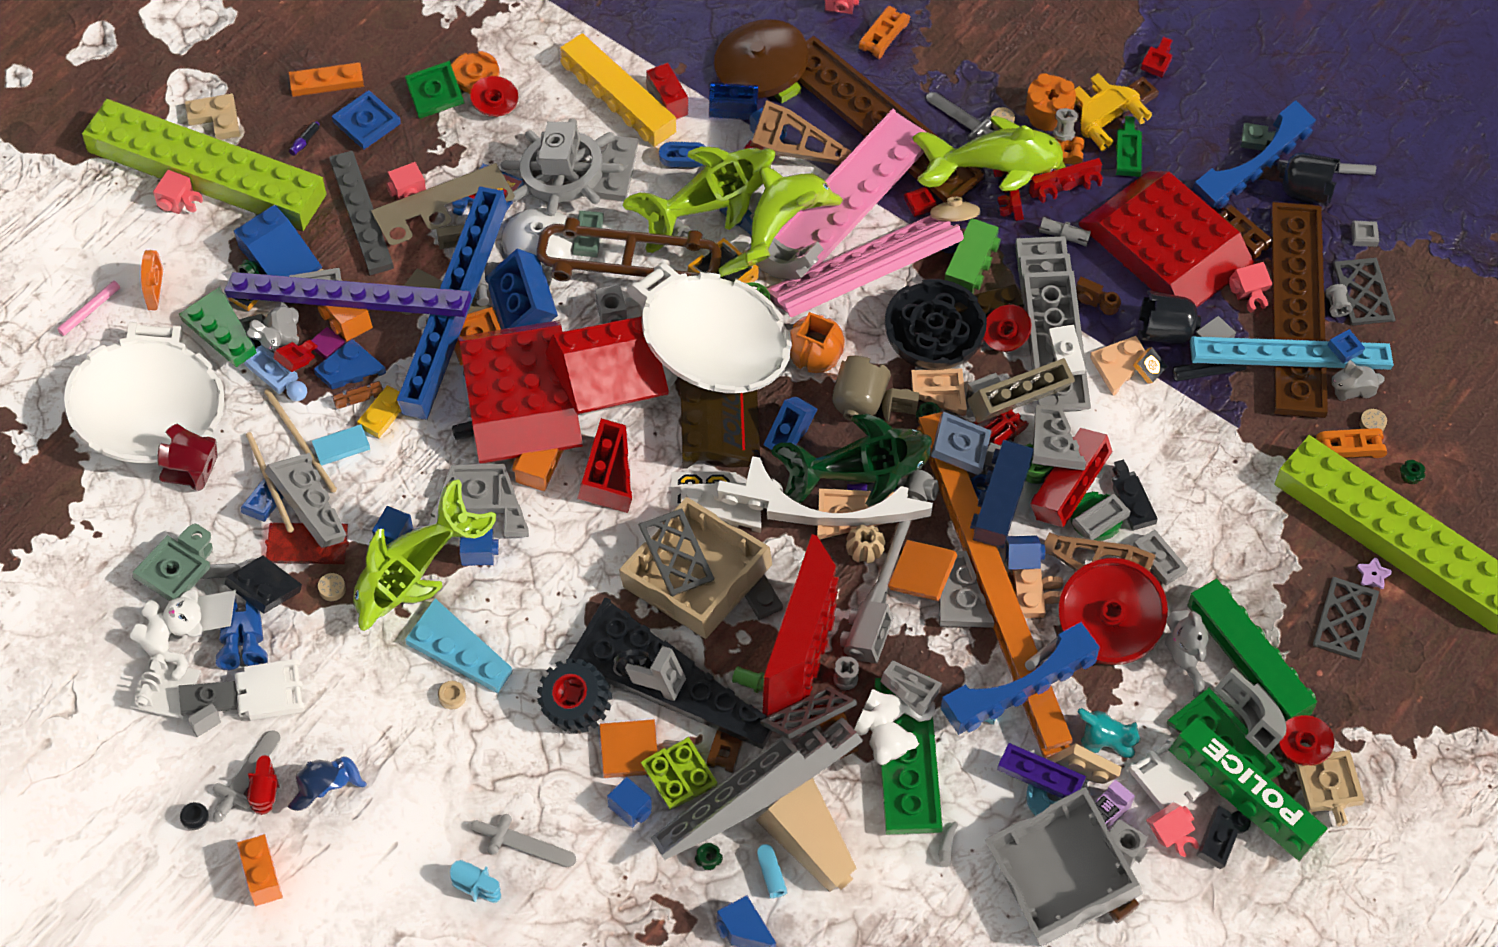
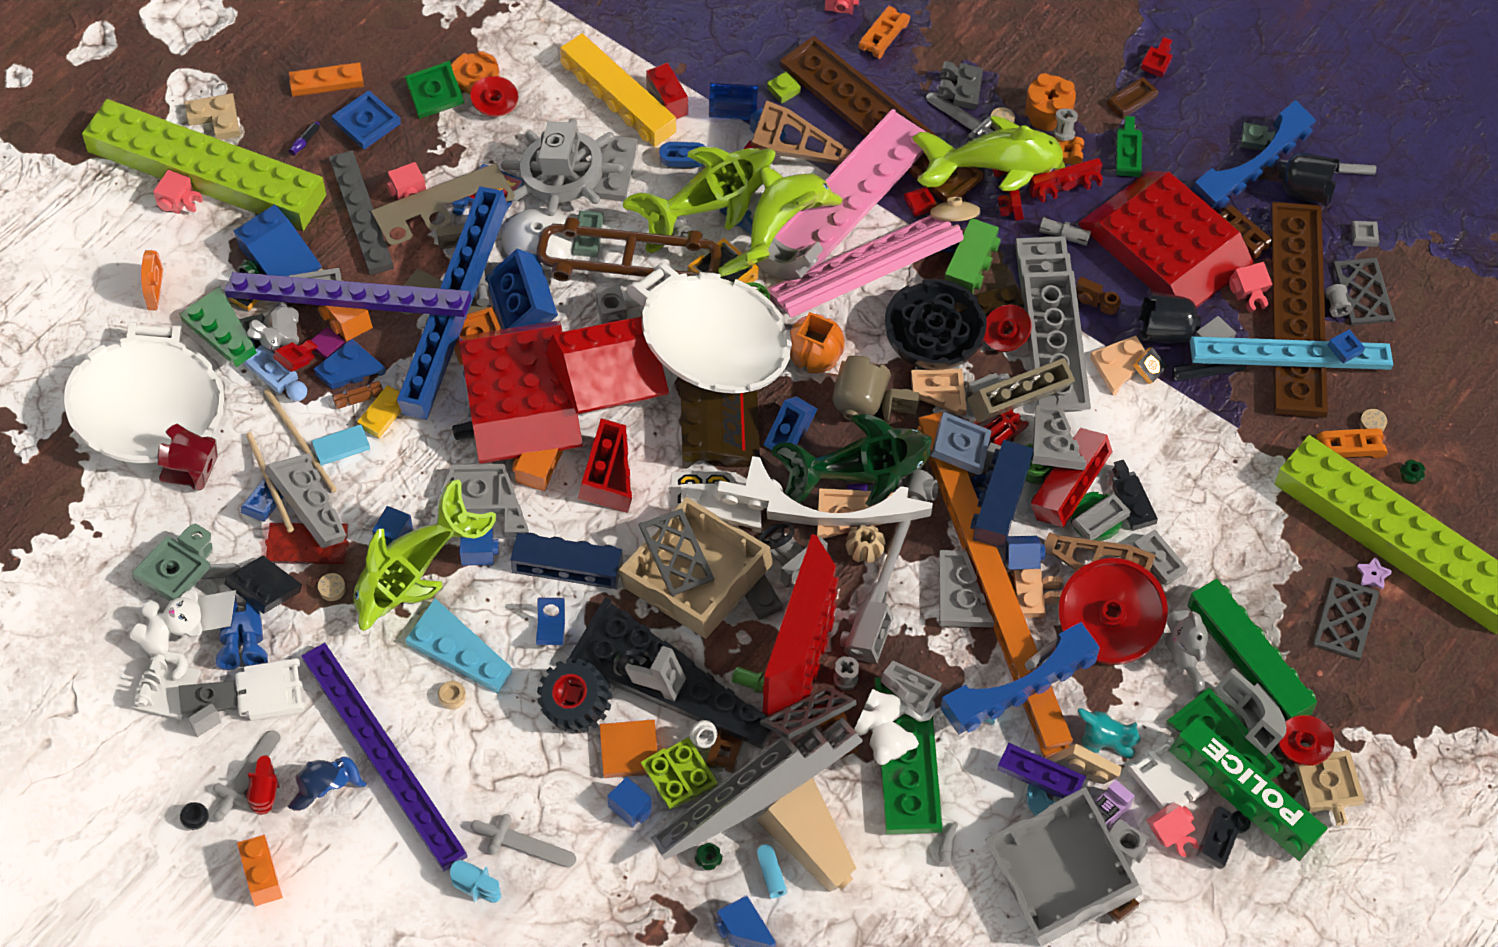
bright pink bar [57,281,120,336] -> none
reddish brown dish [714,19,809,99] -> none
orange tile [888,540,957,601] -> none
dark green plate [916,402,941,420] -> none
white plate [1048,325,1086,375] -> none
yellow connector [1075,73,1152,151] -> none
light grey animal [1332,360,1385,401] -> none
none -> dark purple plate [301,642,468,872]
none -> dark blue brick [510,532,623,590]
none -> blue bracket [536,597,565,645]
none -> white plate [689,720,717,748]
none -> light grey piece [758,522,828,587]
none -> dark grey plate [937,61,983,110]

